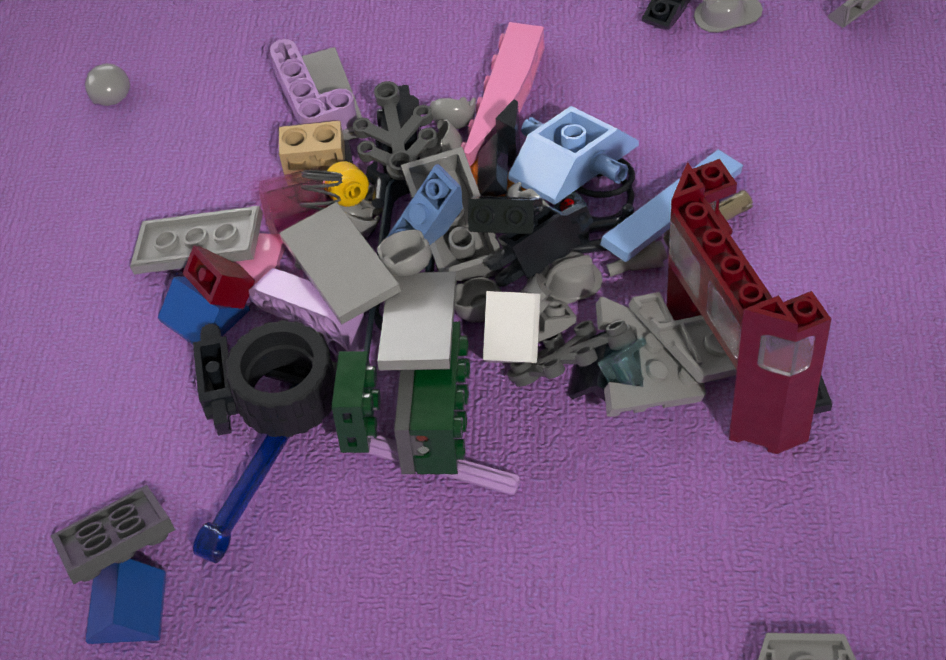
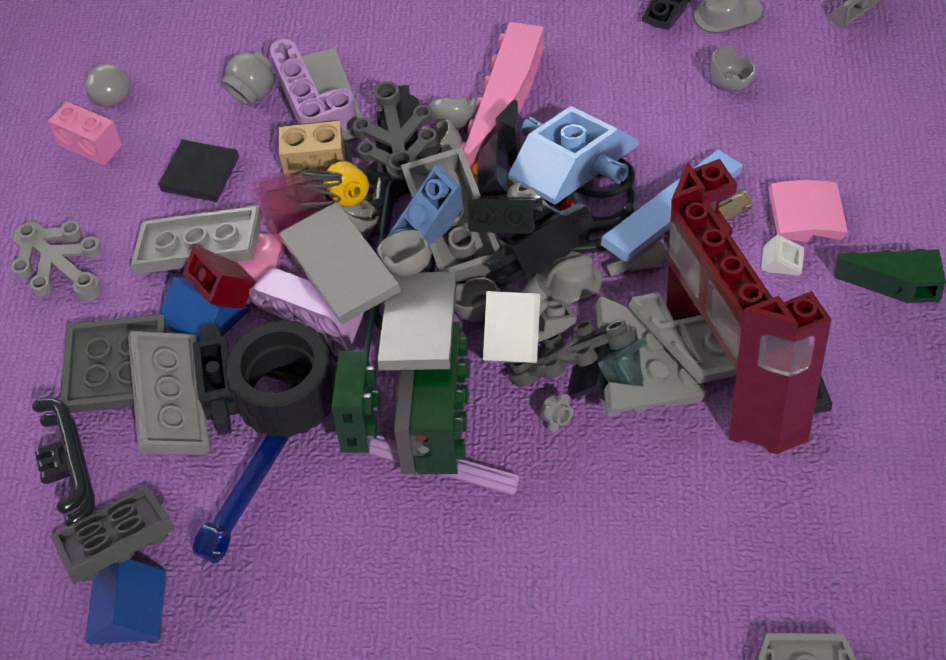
none -> light grey plant [11,220,102,301]
none -> black piece [32,397,95,526]
none -> bright pink brick [48,101,122,165]
none -> dark grey plate [61,314,167,413]
none -> light grey tile [128,331,210,455]
none -> black tile [158,140,239,202]
none -> light grey piece [221,52,275,106]
none -> light grey plate [540,393,574,433]
none -> light grey hair [710,47,756,91]
none -> white slope [761,234,804,276]
none -> bright pink slope [768,180,848,243]
none -> dark green slope [834,249,946,303]

